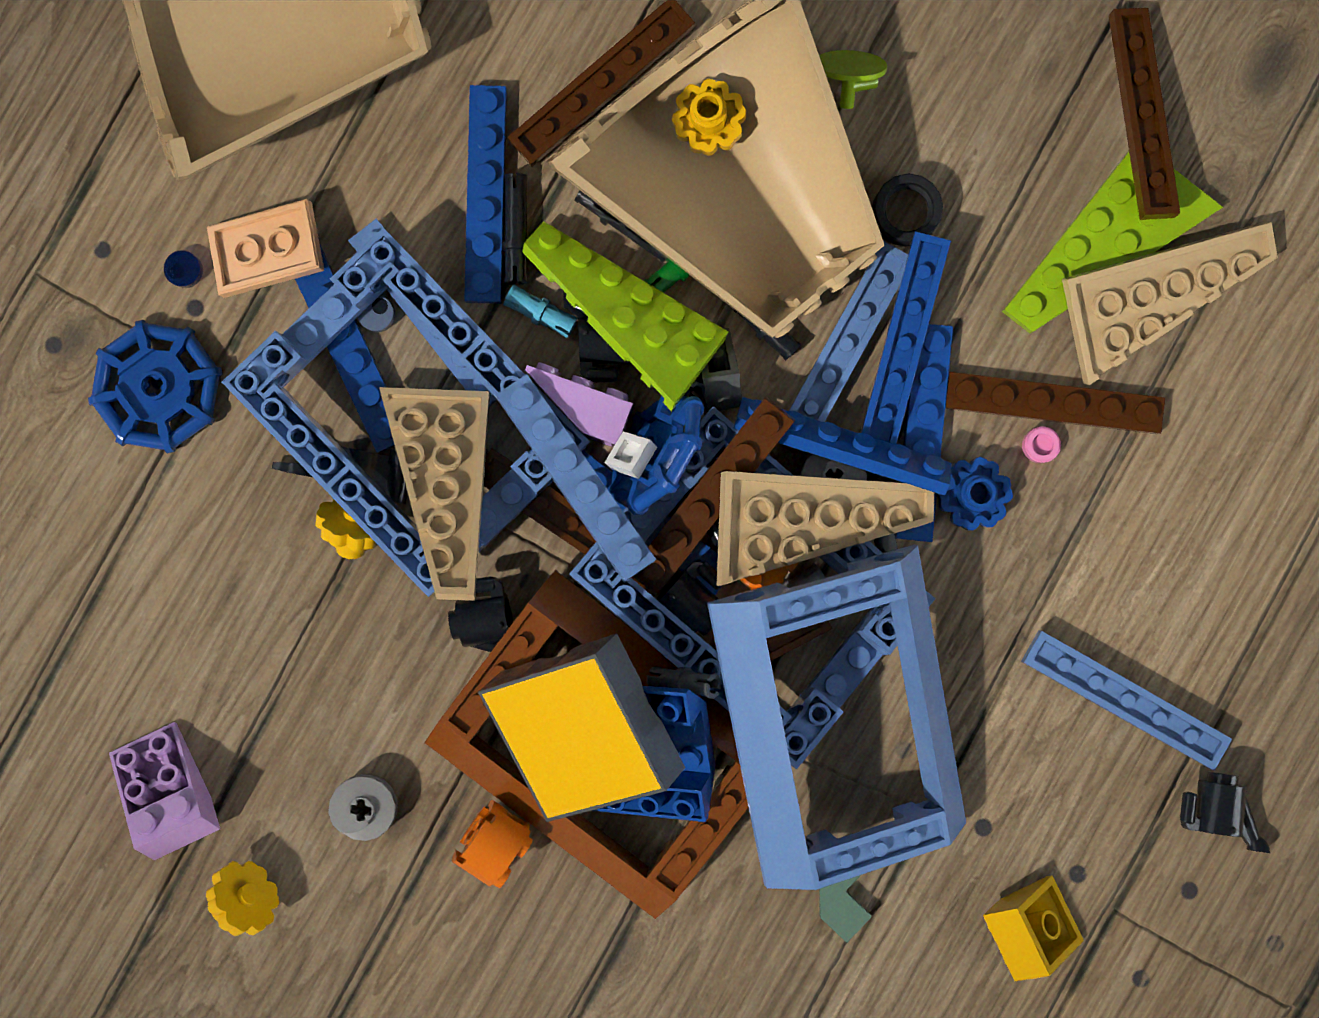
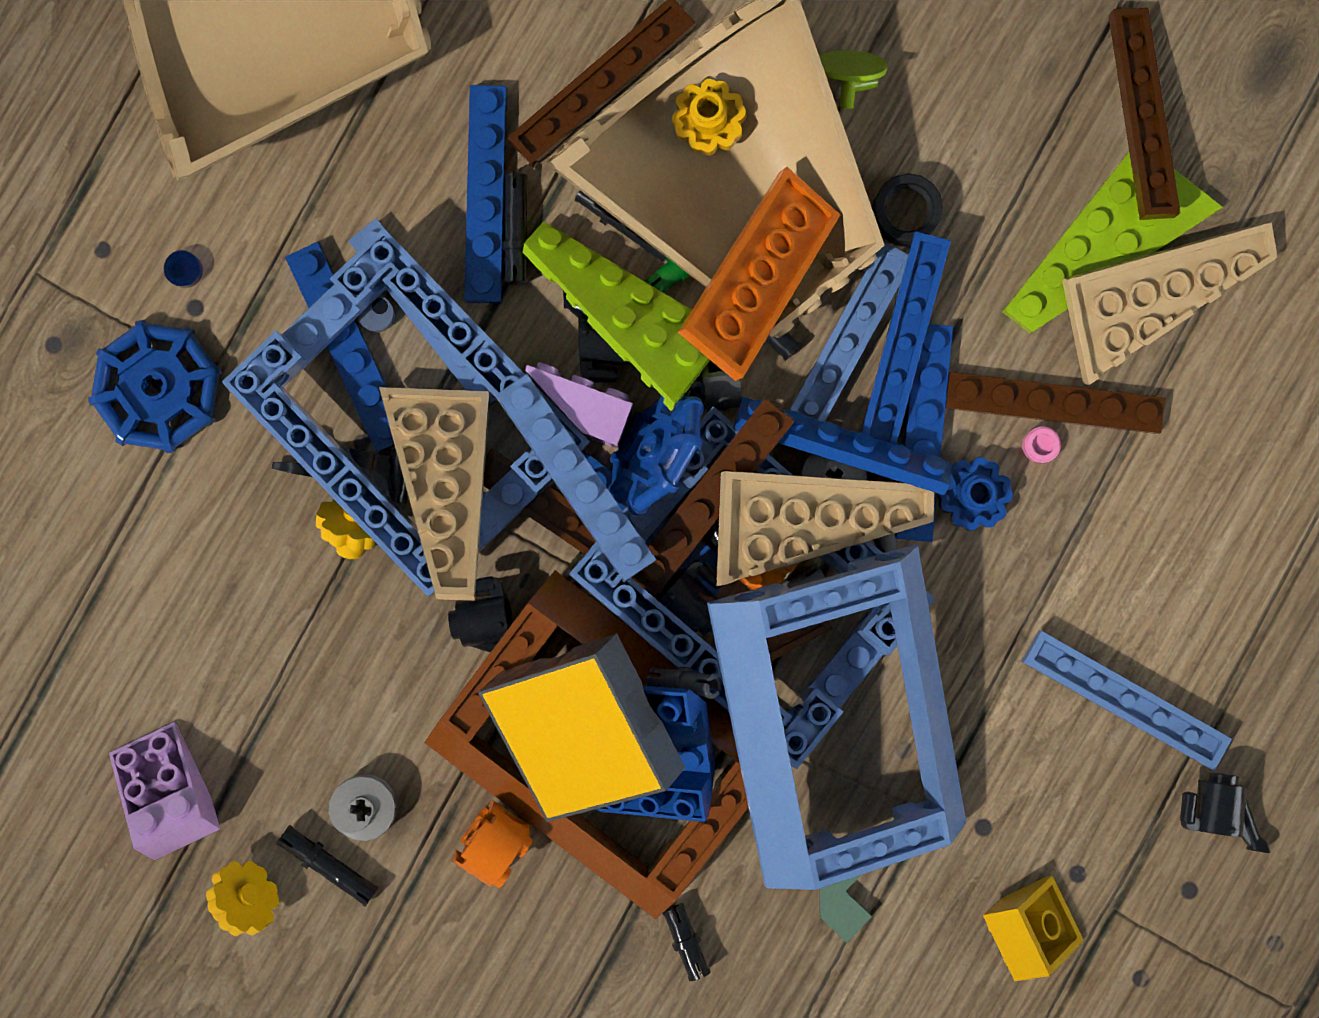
light nougat tile [207,199,324,298] -> none
medium azure pin [503,284,578,338] -> none
white plate [604,431,657,479] -> none
none -> black pin [276,825,379,907]
none -> black pin [662,903,711,981]
none -> orange plate [678,167,841,381]

